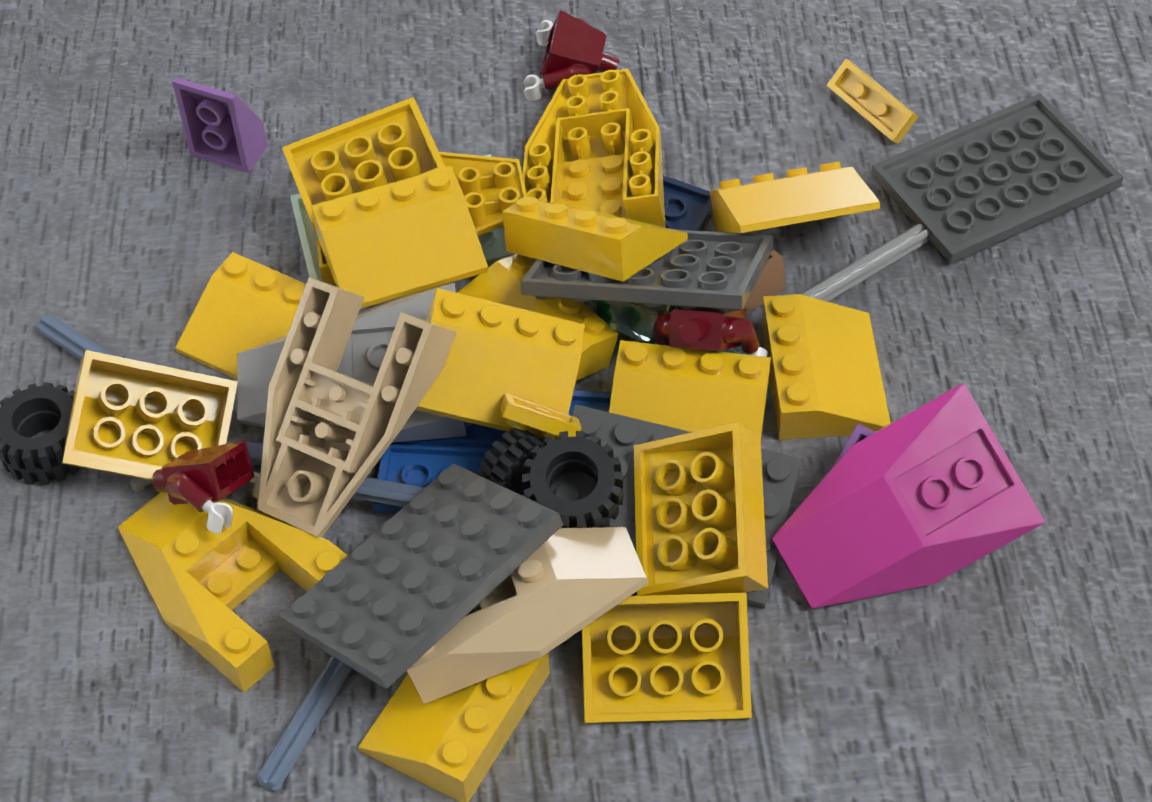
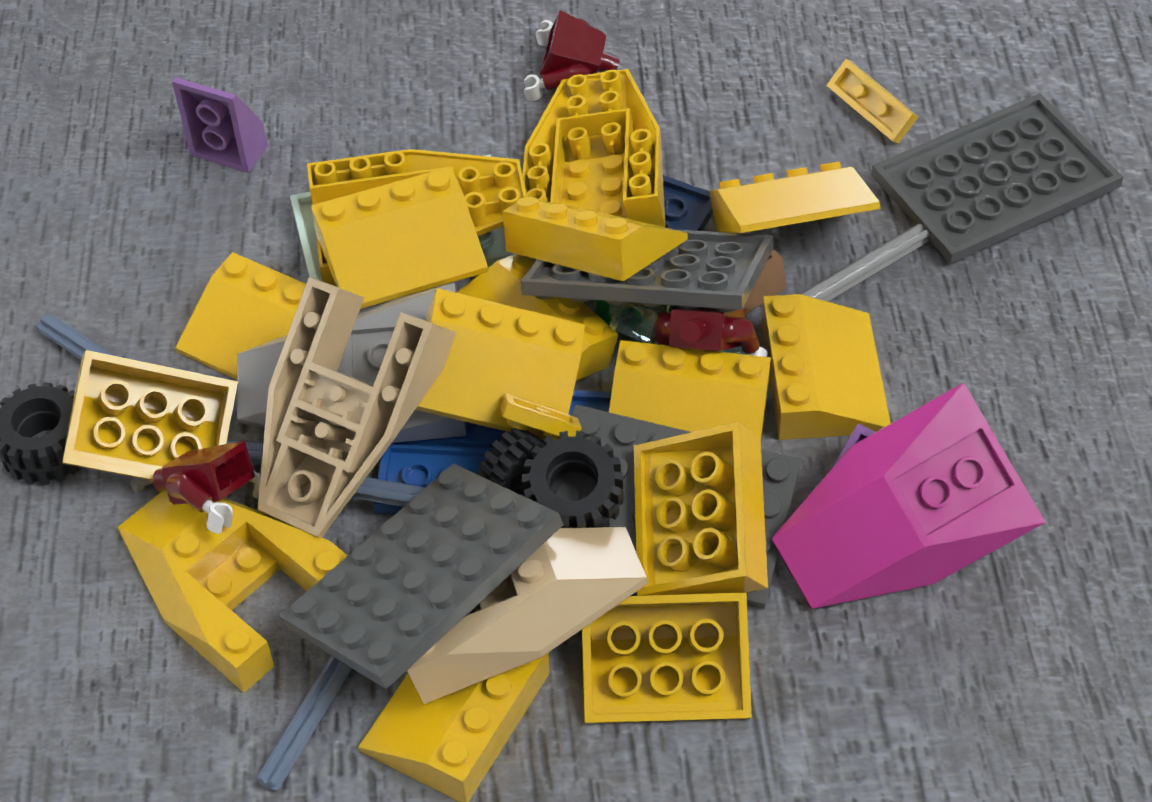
yellow slope [282,97,446,233] -> none

